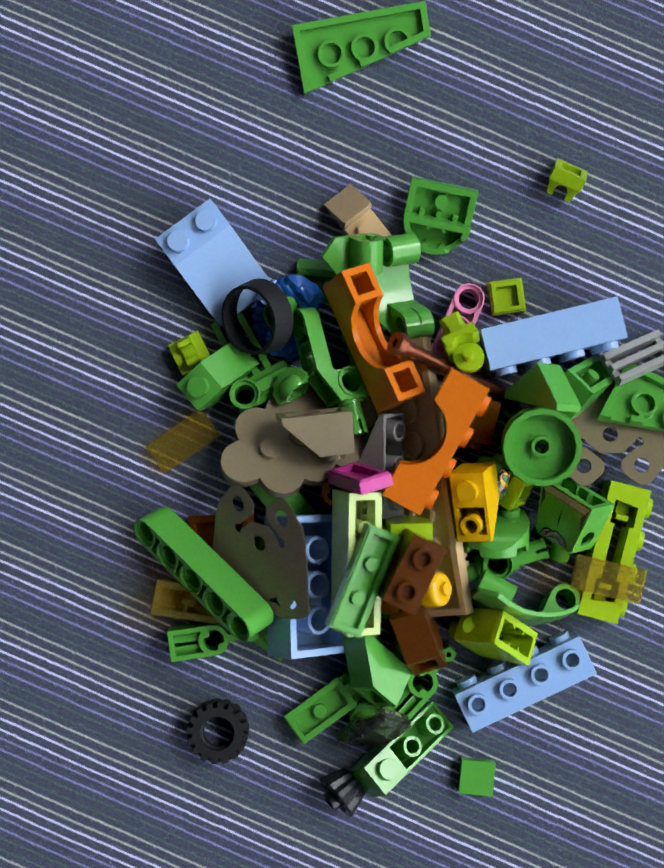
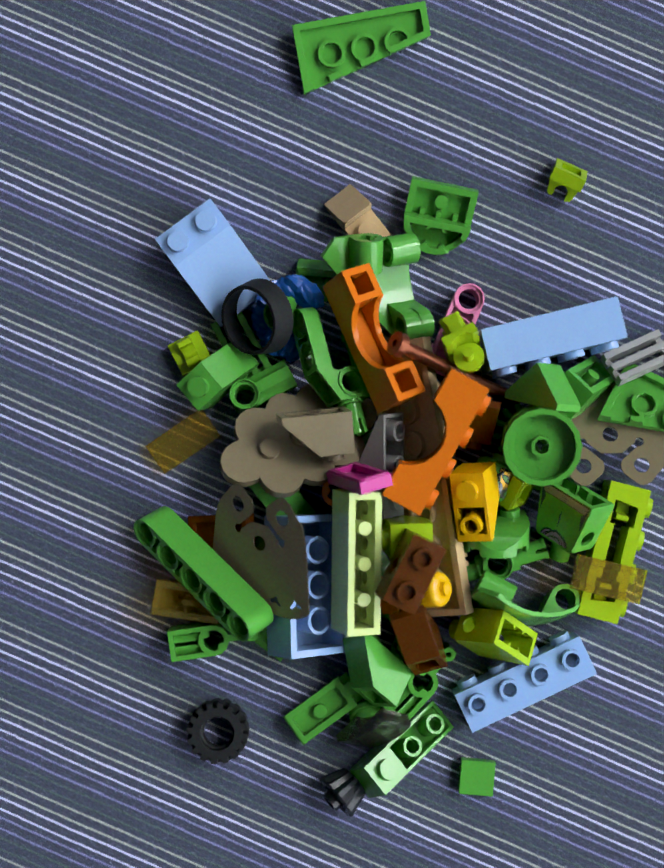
bright green piece [273,367,310,405] -> none
bright green tile [325,523,400,638] -> none
lime tile [487,278,526,317] -> none

